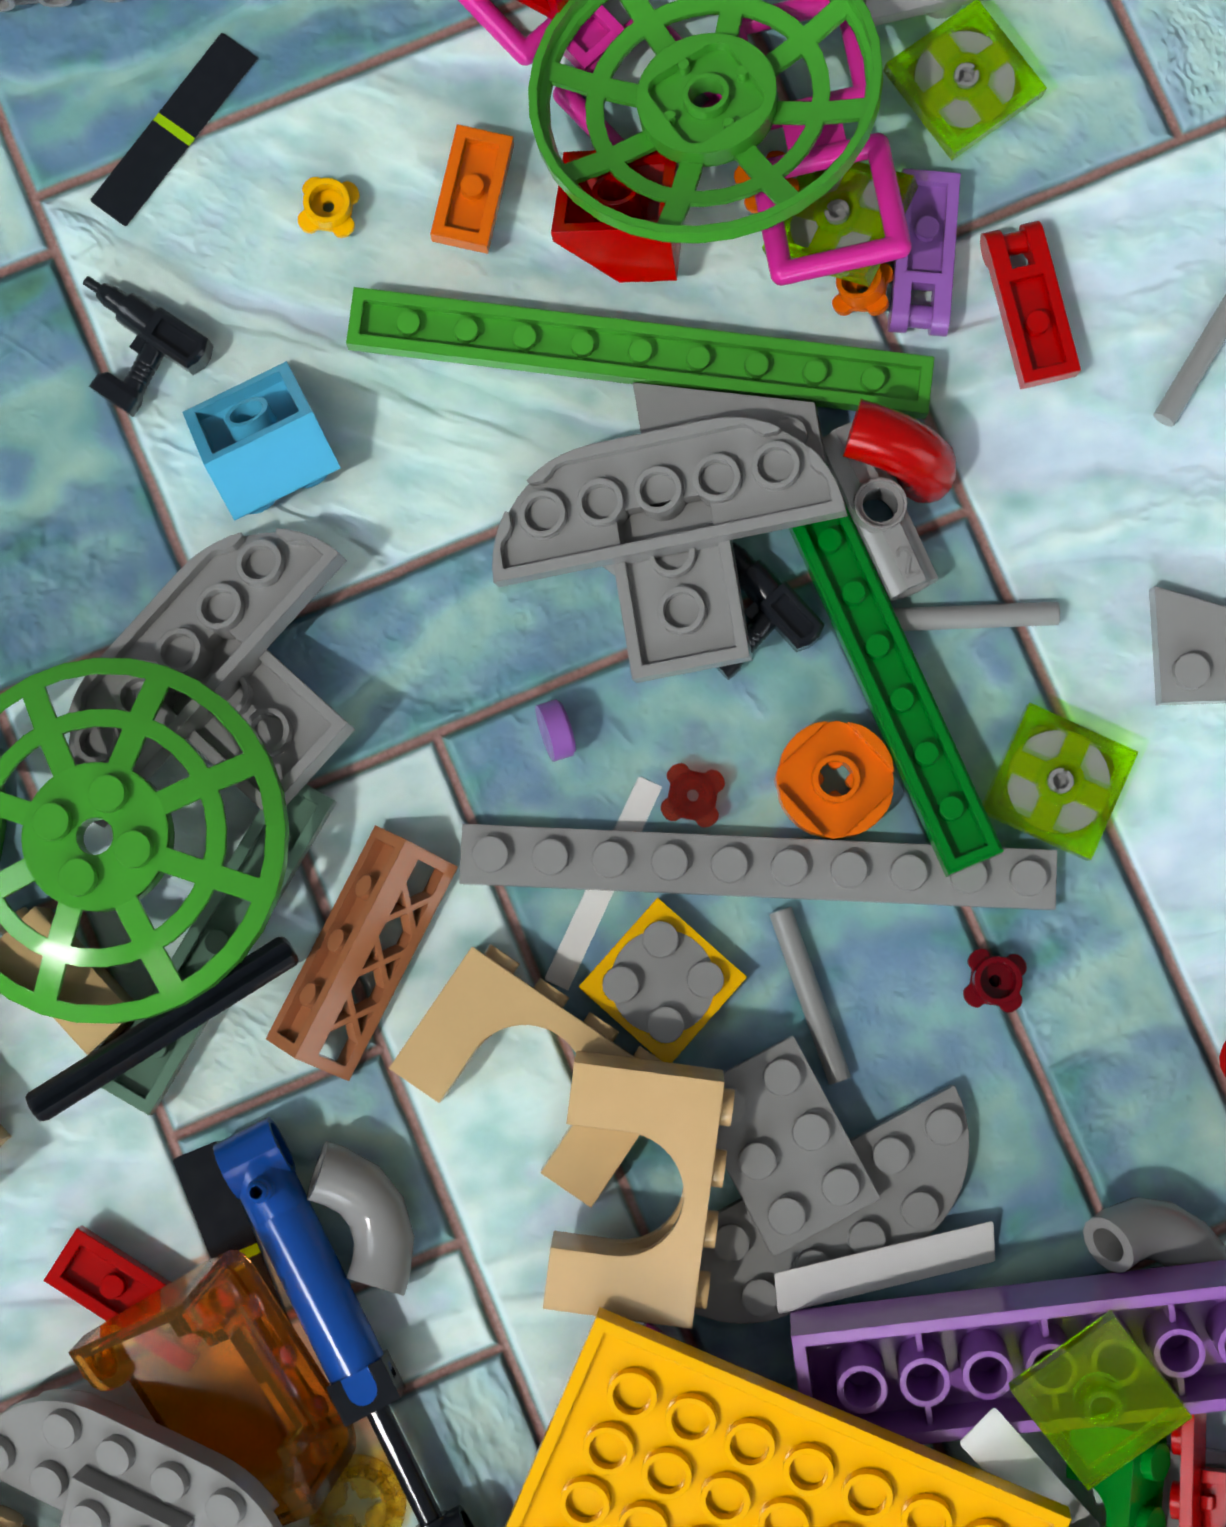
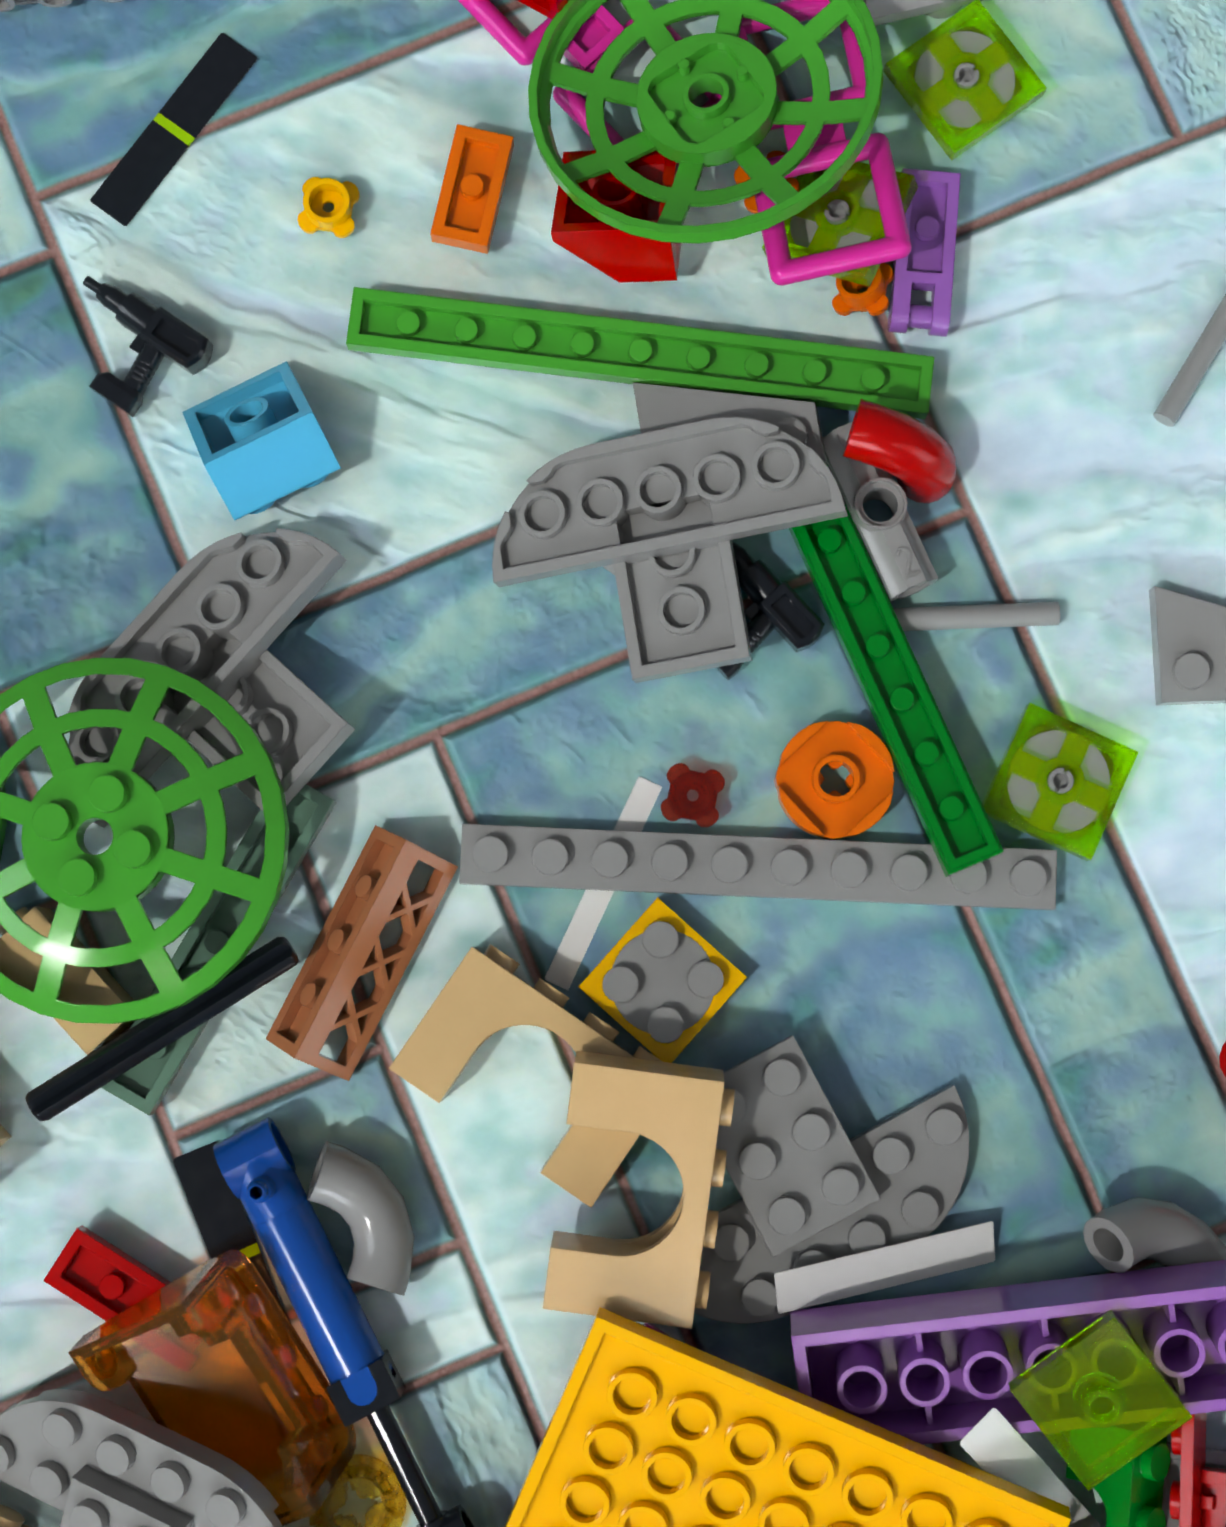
medium lavender tile [535,699,576,762] -> none
light grey bar [769,907,851,1085] -> none
dark red plate [963,949,1027,1013] -> none
red plate [980,221,1081,390] -> none

